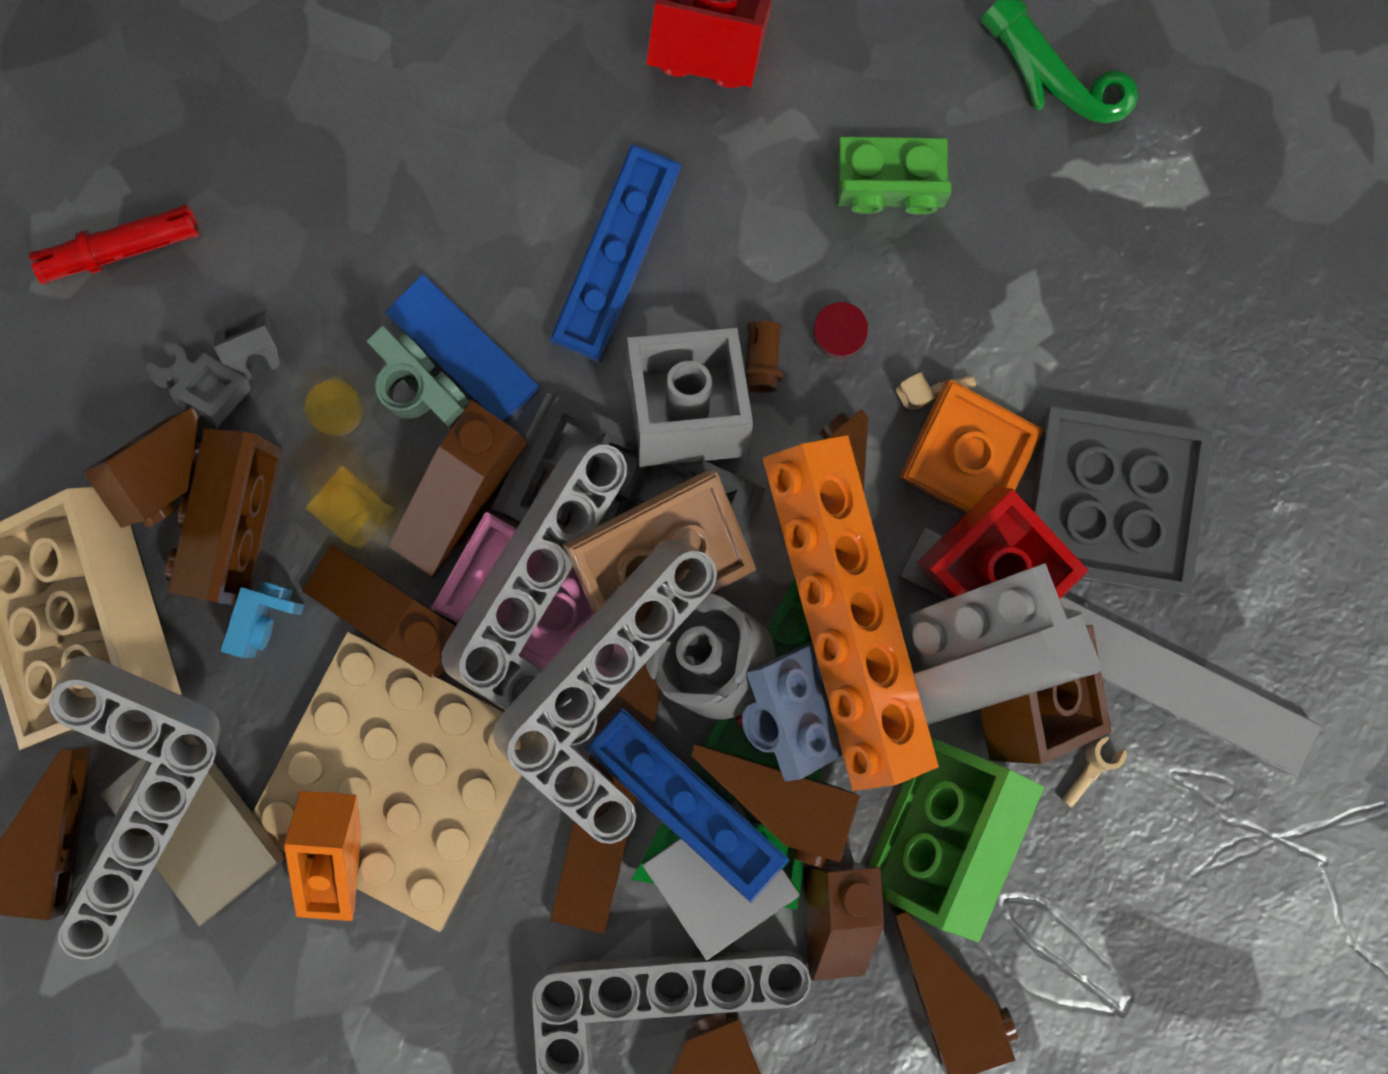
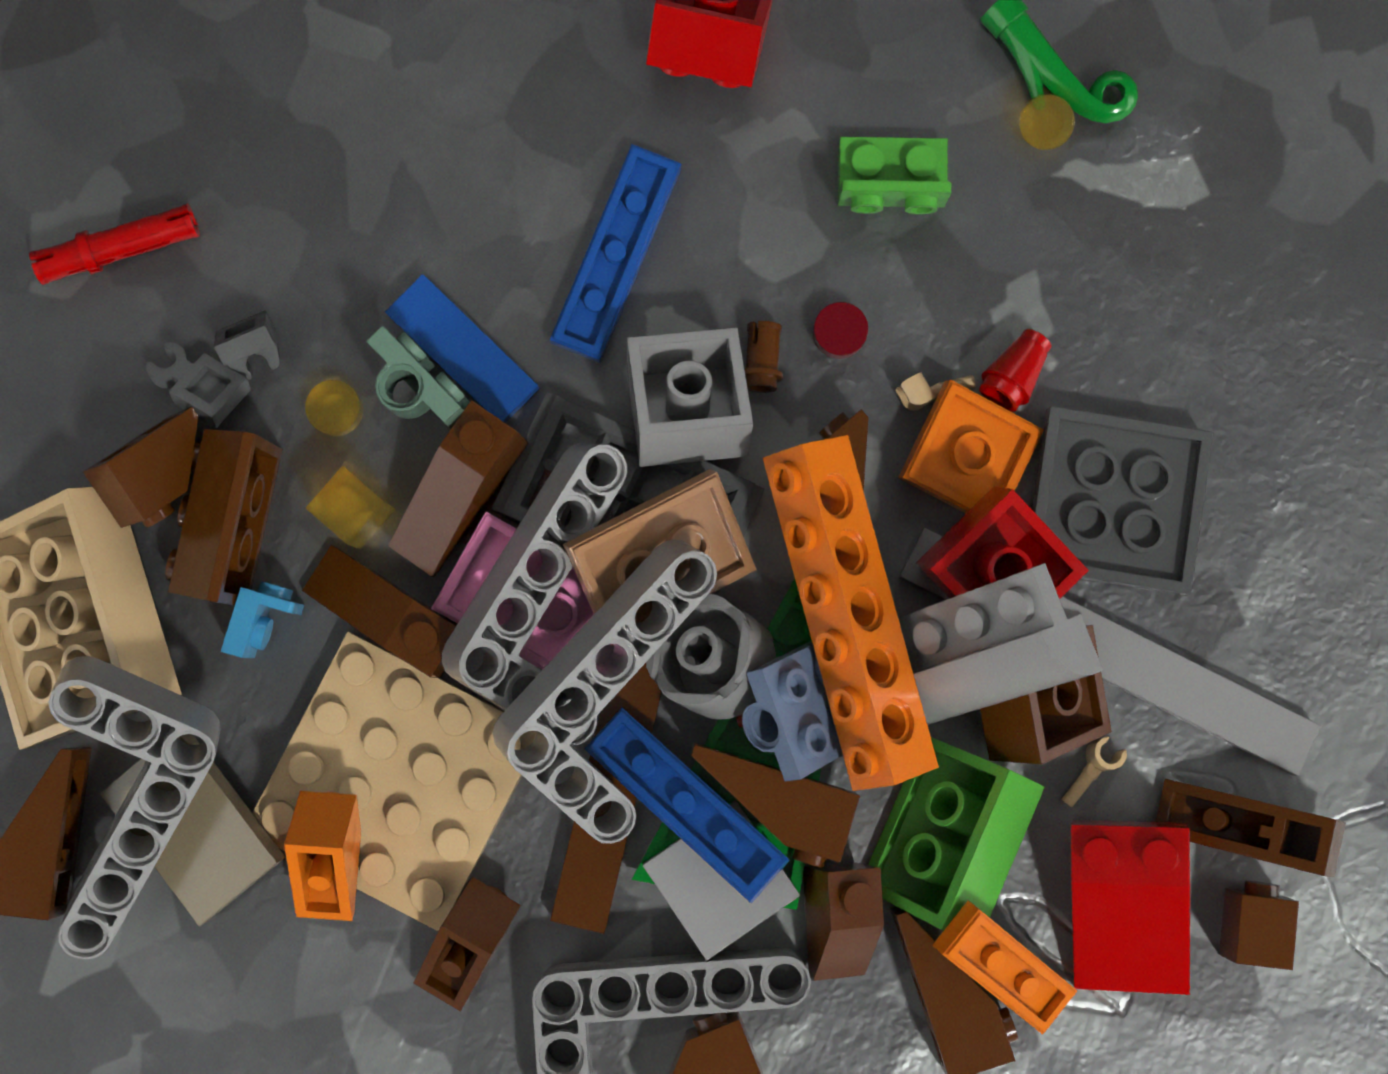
none -> reddish brown slope [413,877,521,1012]
none -> orange tile [932,900,1077,1035]
none -> red cone [979,329,1052,412]
none -> clear yellow tile [1019,94,1075,150]
none -> red slope [1071,819,1190,995]
none -> reddish brown slope [1155,779,1346,877]
none -> reddish brown brick [1219,880,1299,970]

